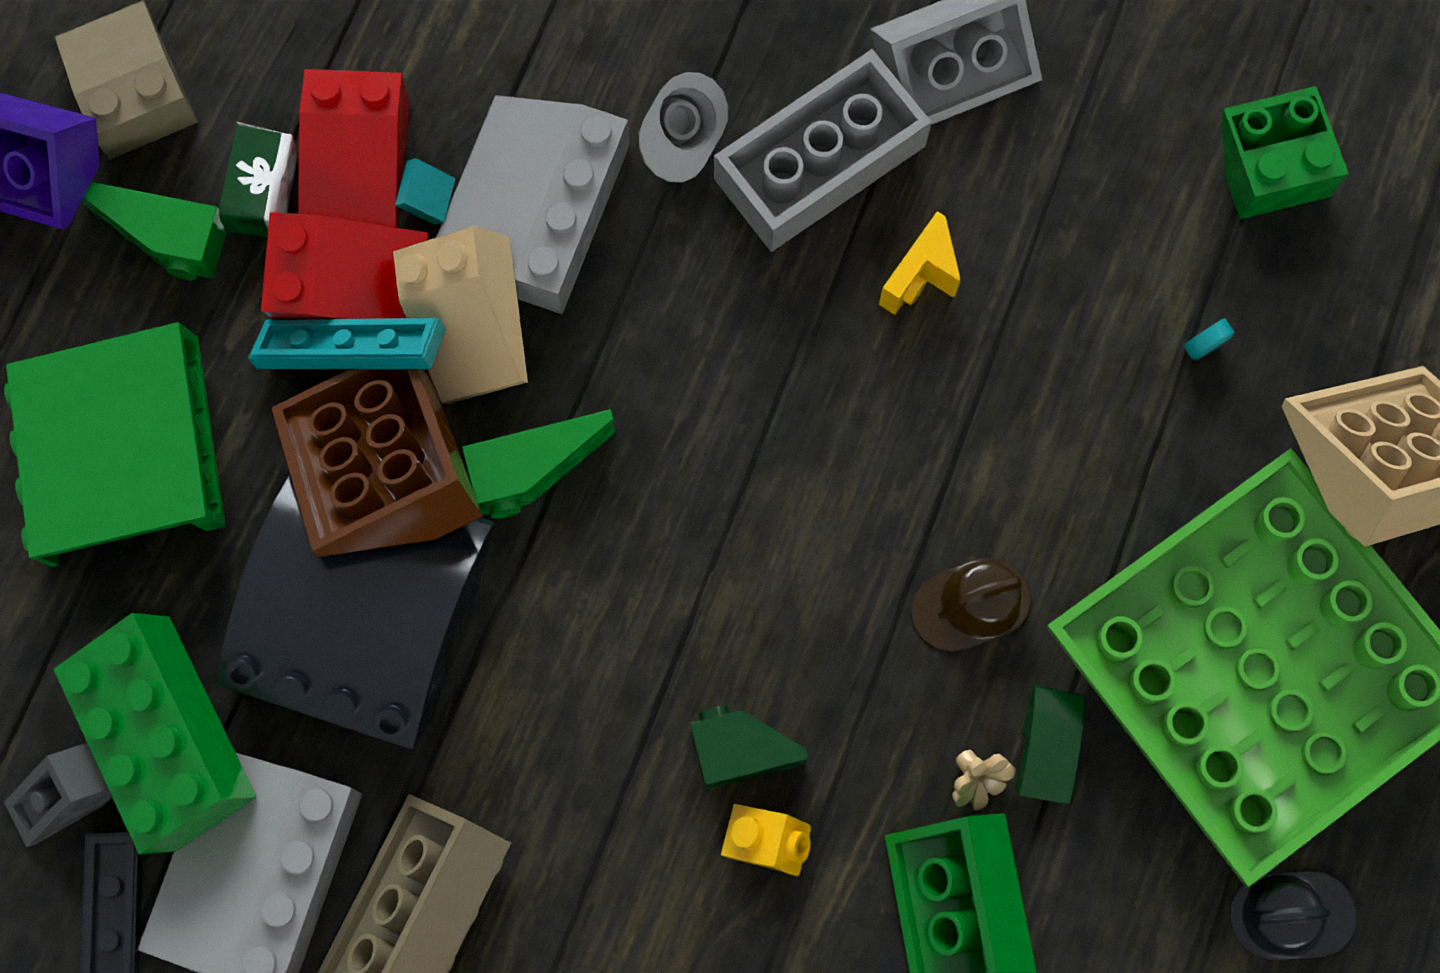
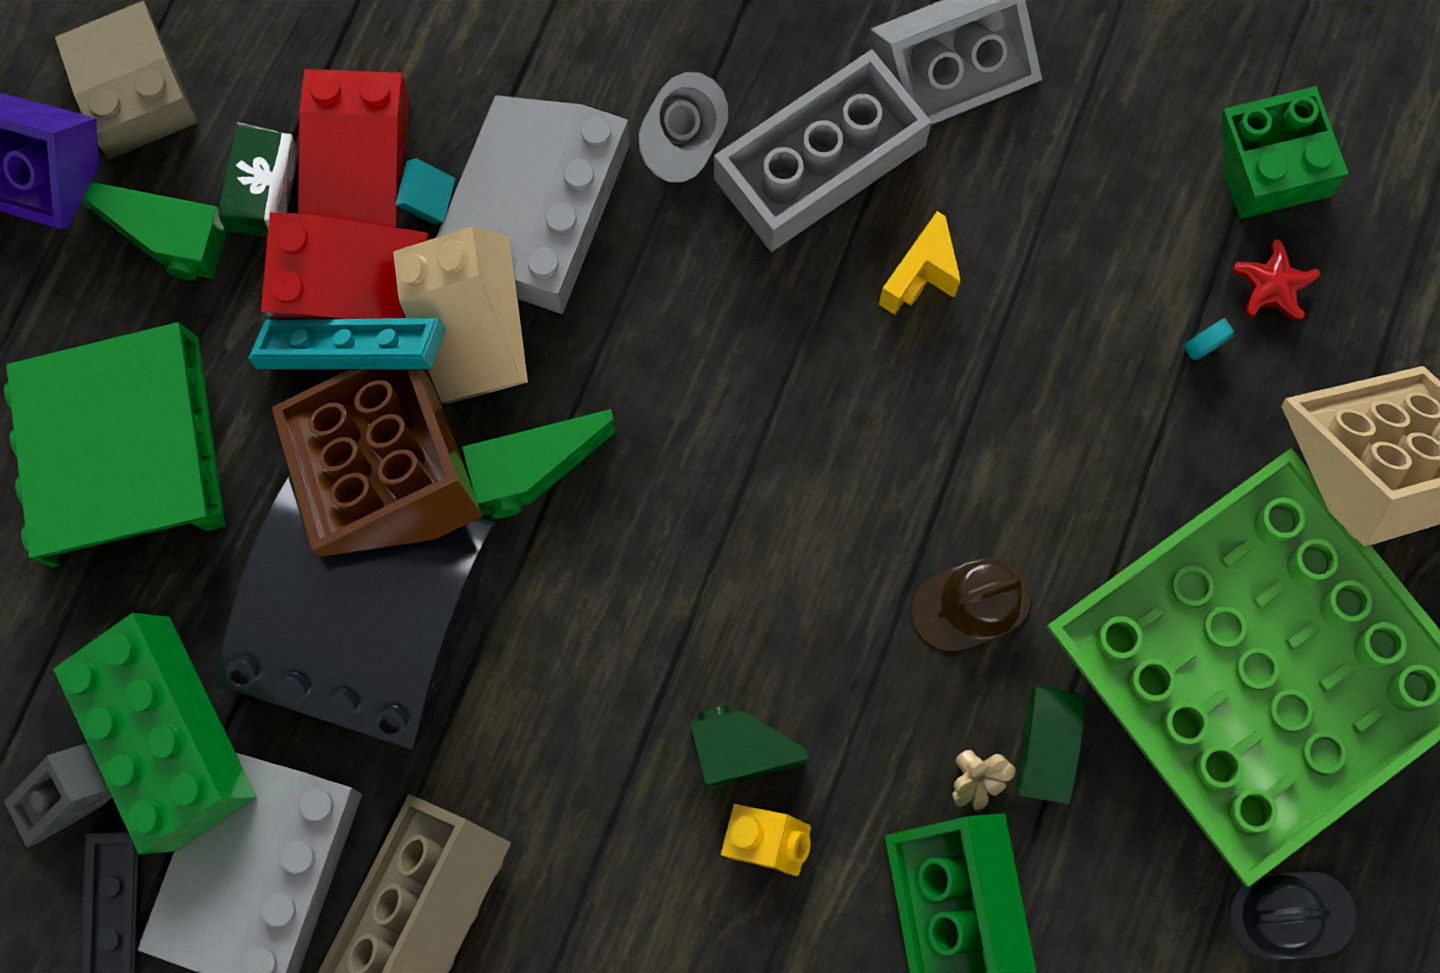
none -> red animal [1232,240,1320,322]

